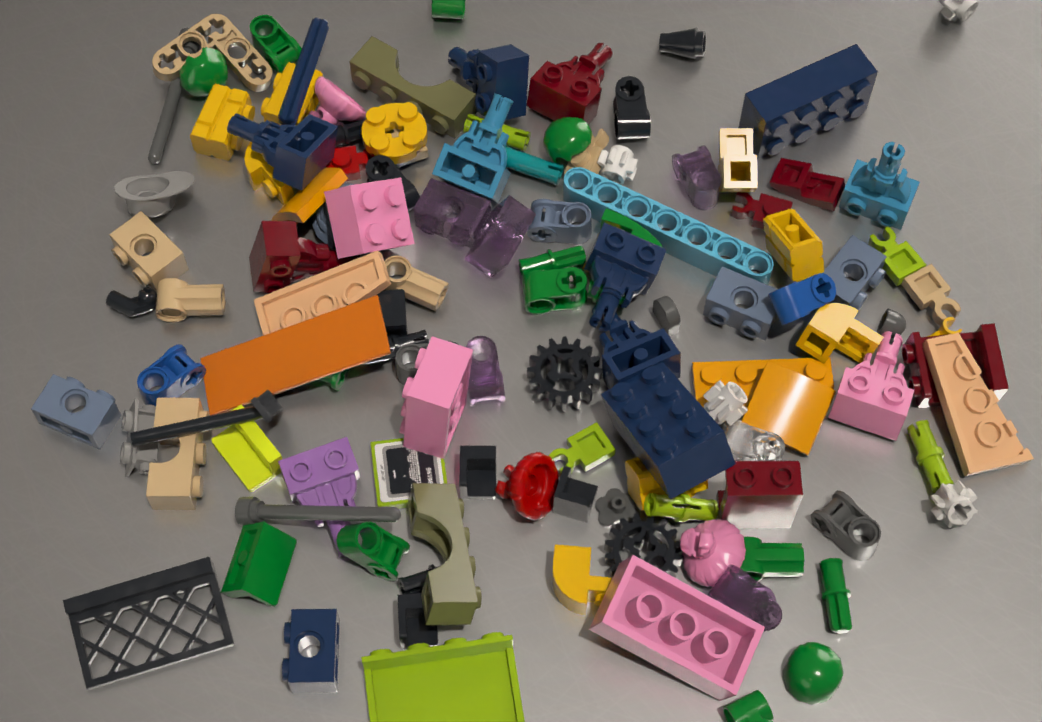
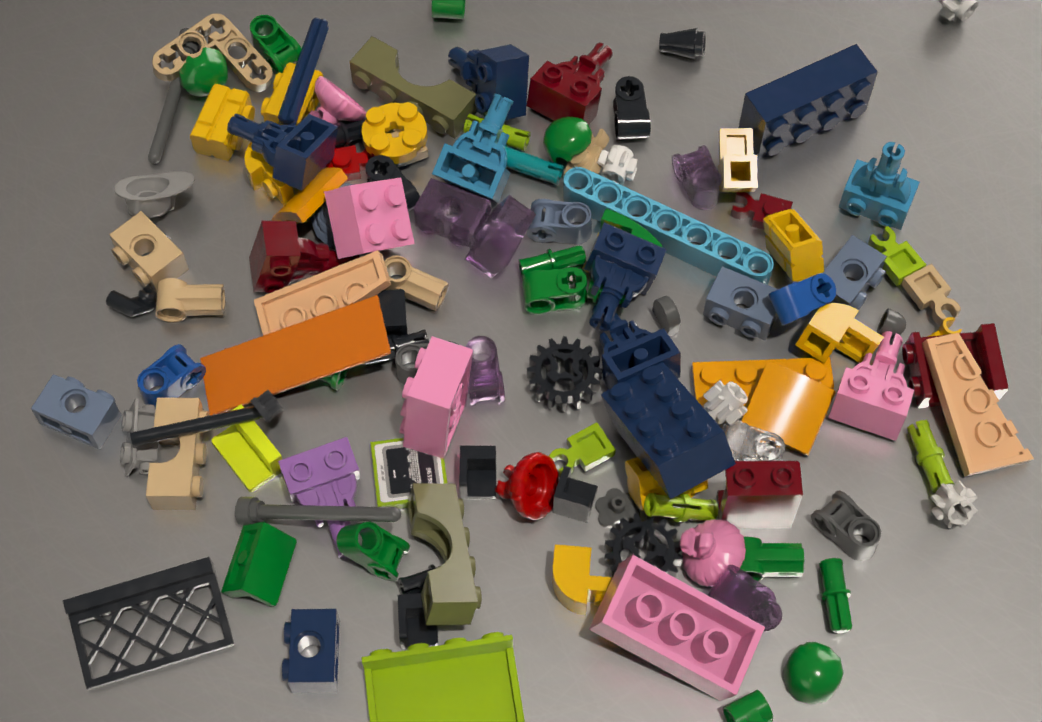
dark red slope [769,158,845,211] -> none

